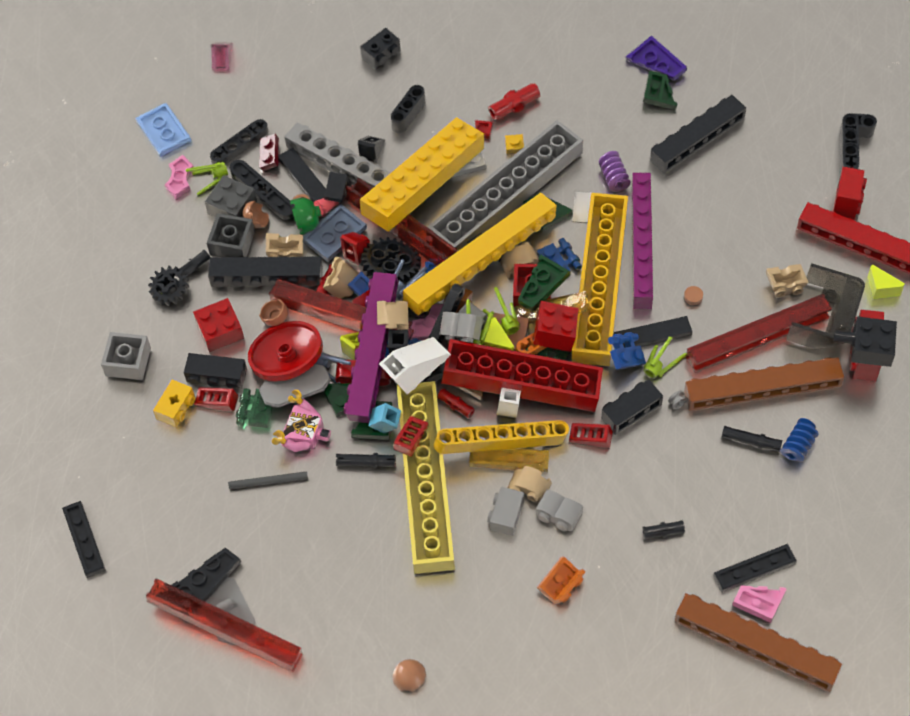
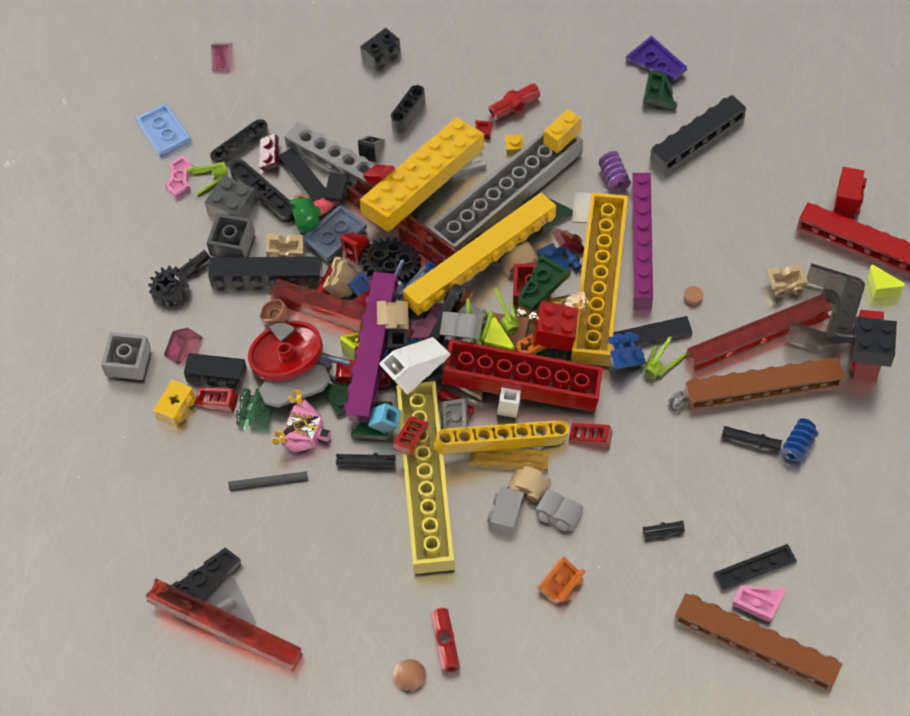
black tile [62,501,106,578] -> none
red brick [193,298,245,353] -> none
nougat hair [242,201,269,229] -> none
black brick [601,379,663,435] -> none
black beam [840,113,877,175] -> none
none -> clear pink slope [164,327,203,365]
none -> tile [269,323,296,342]
none -> red slope [363,165,395,186]
none -> red piece [431,607,460,673]
none -> light grey bracket [440,398,468,430]
none -> yellow brick [544,109,582,153]
none -> dark red plate [552,228,585,254]

